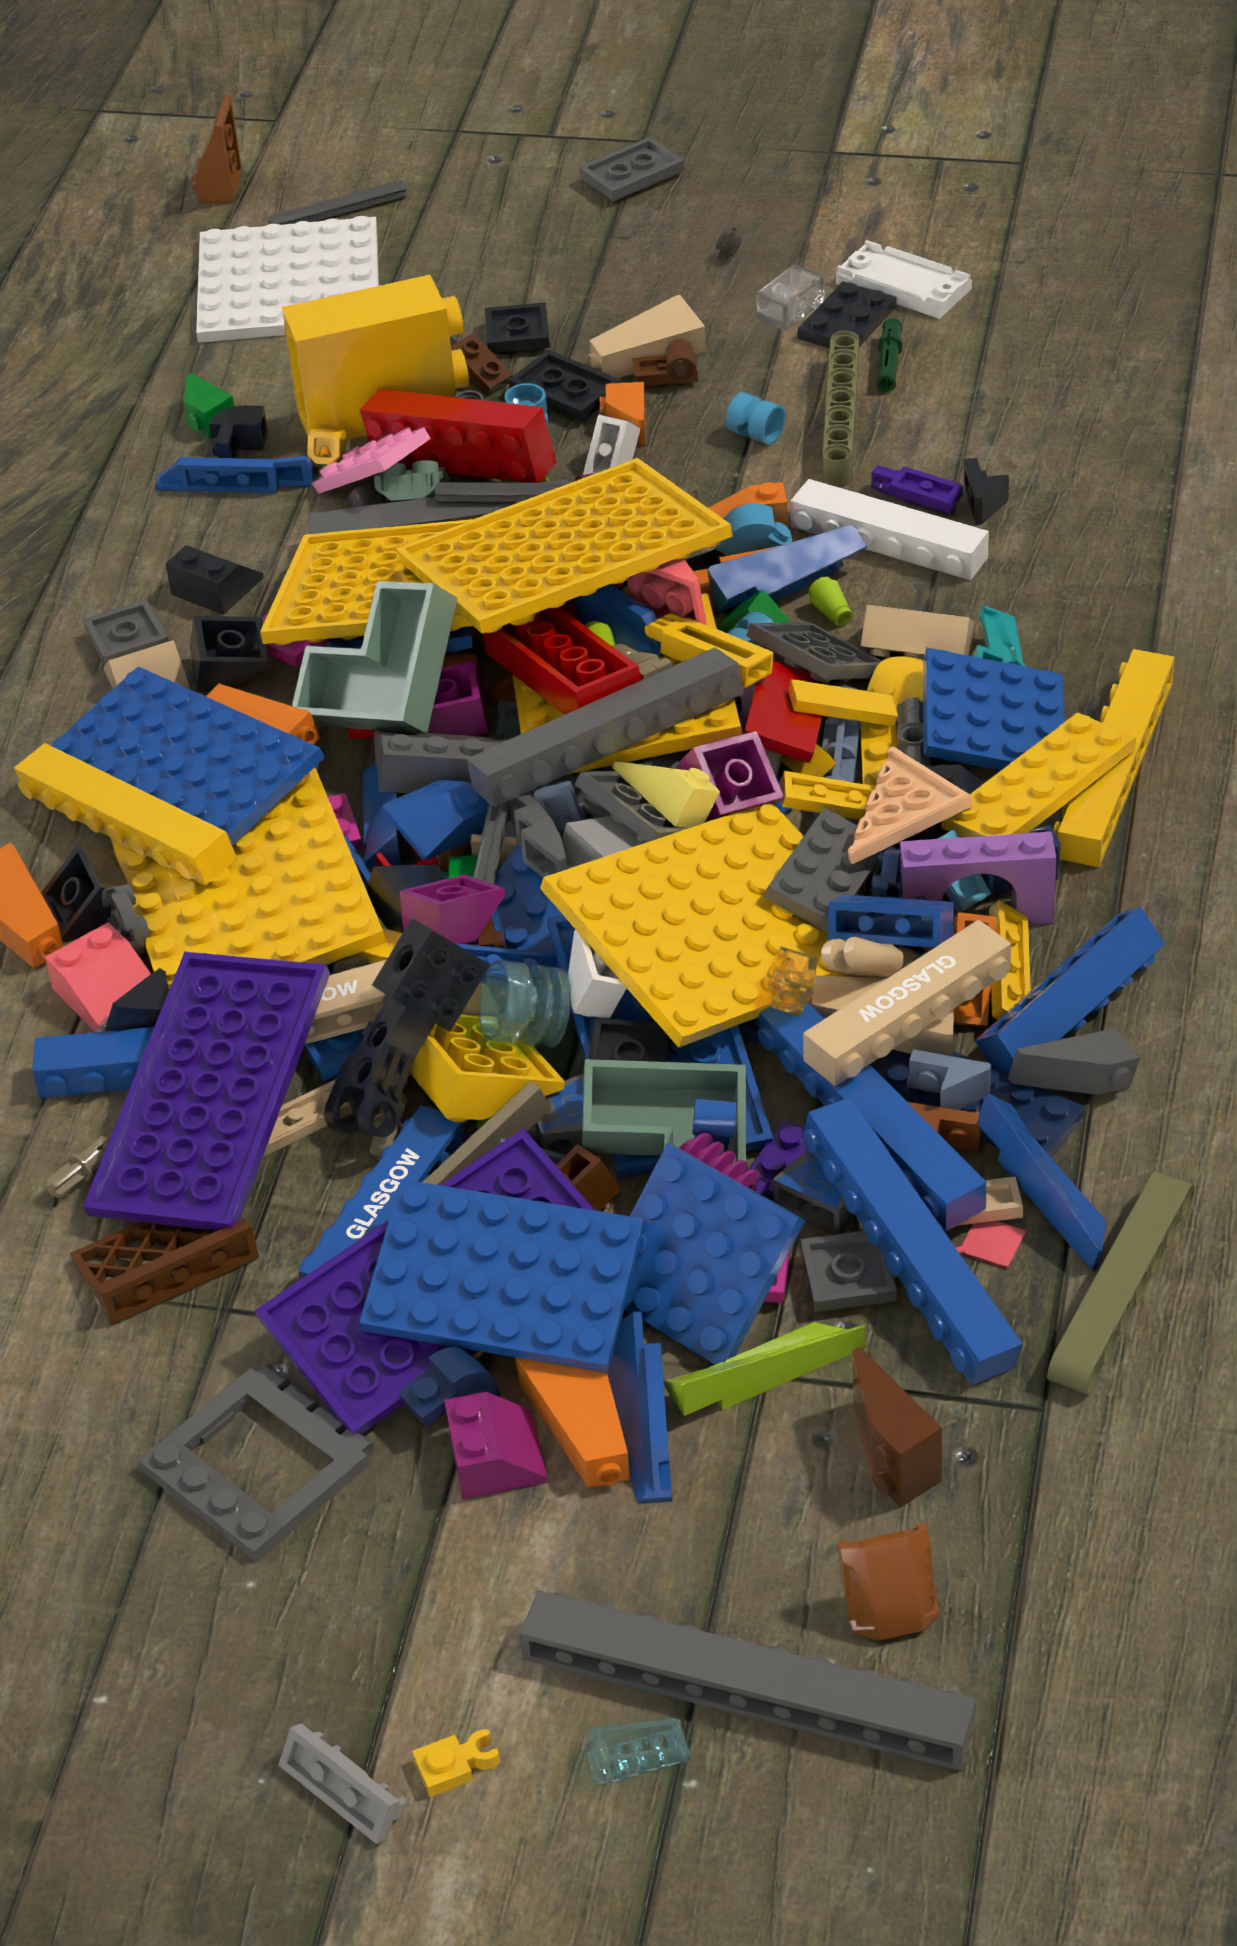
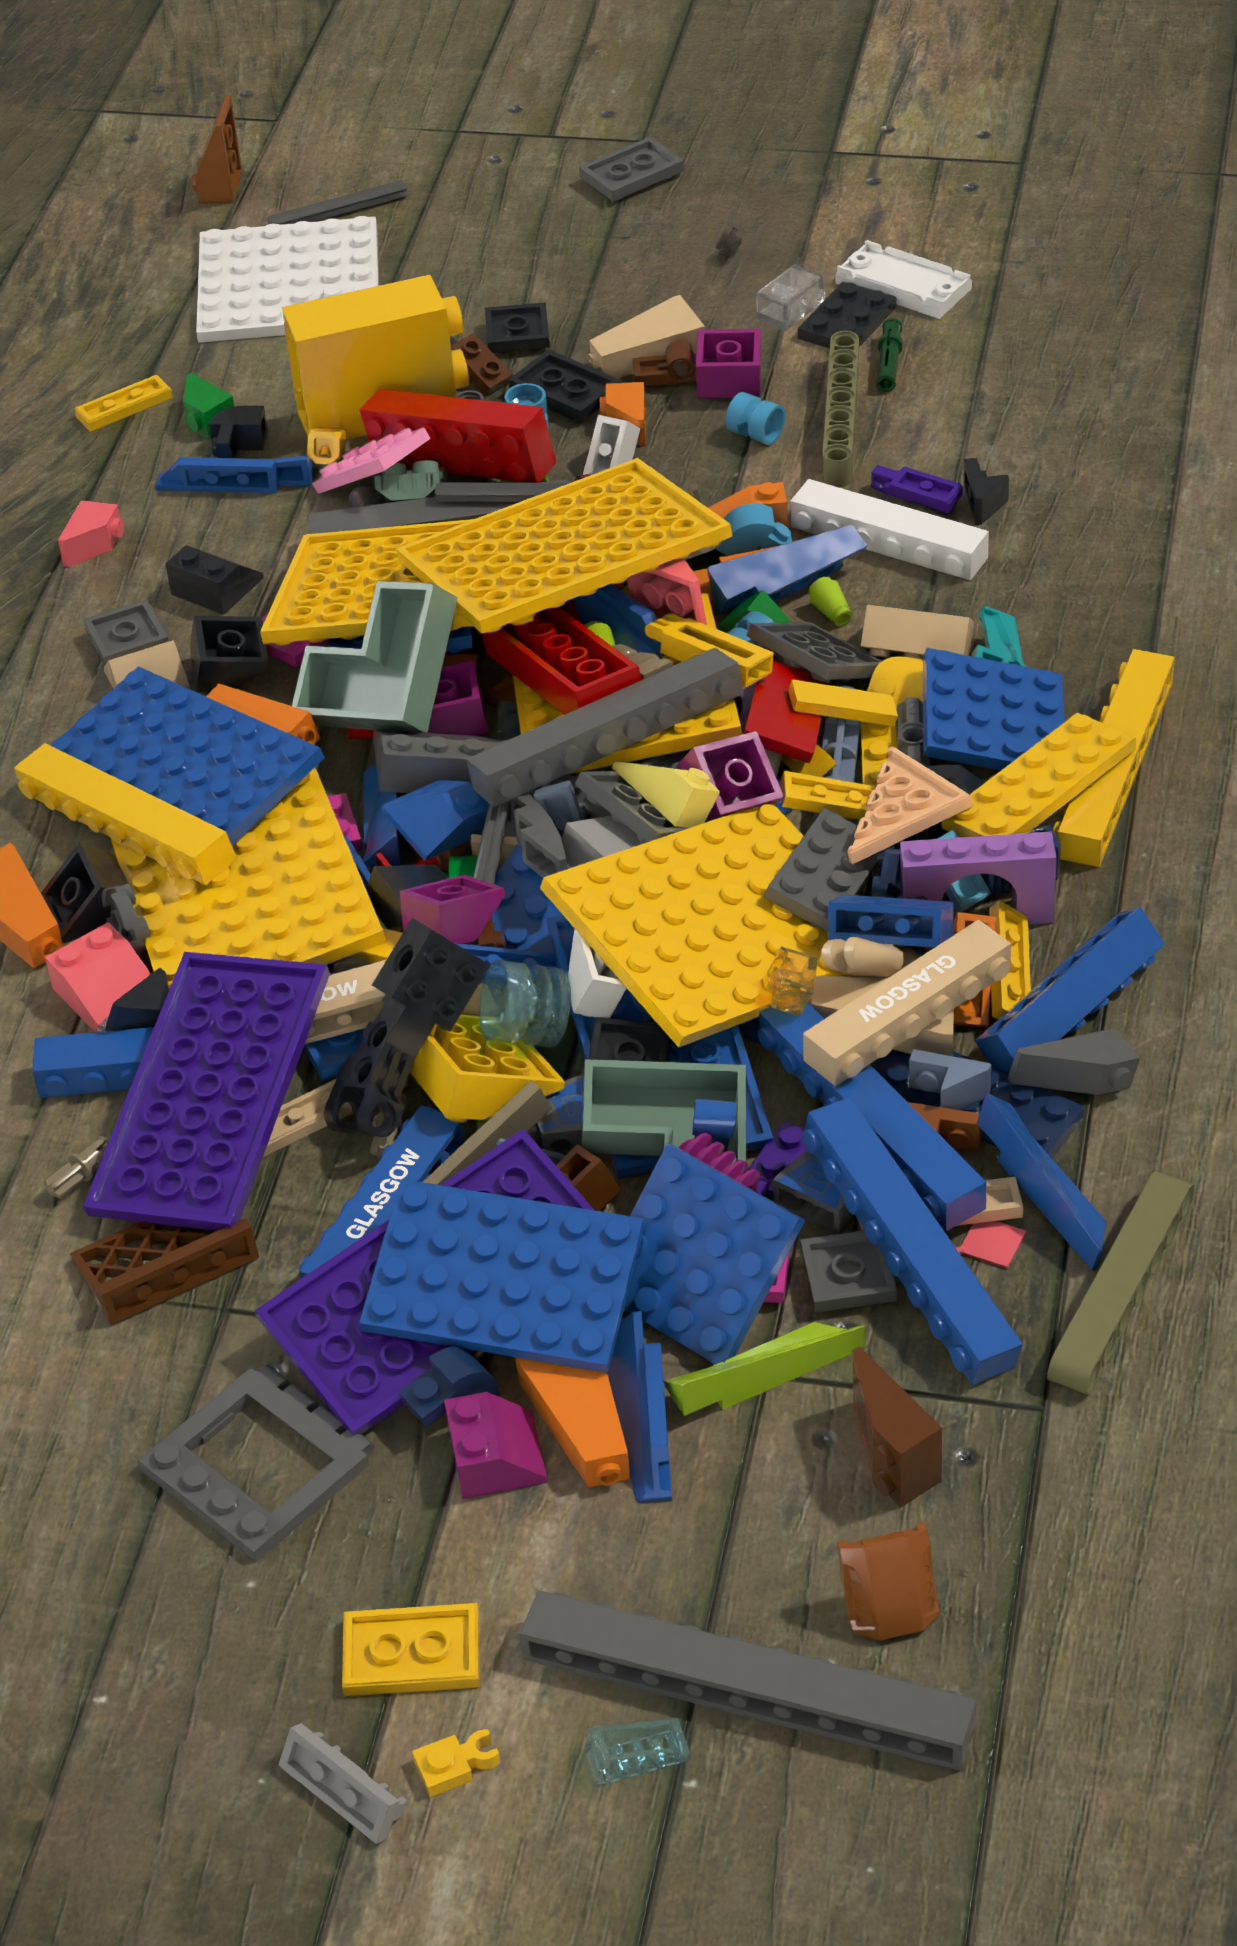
none -> coral slope [58,500,124,567]
none -> yellow tile [74,375,173,432]
none -> yellow tile [342,1603,480,1696]
none -> magenta brick [696,329,762,399]

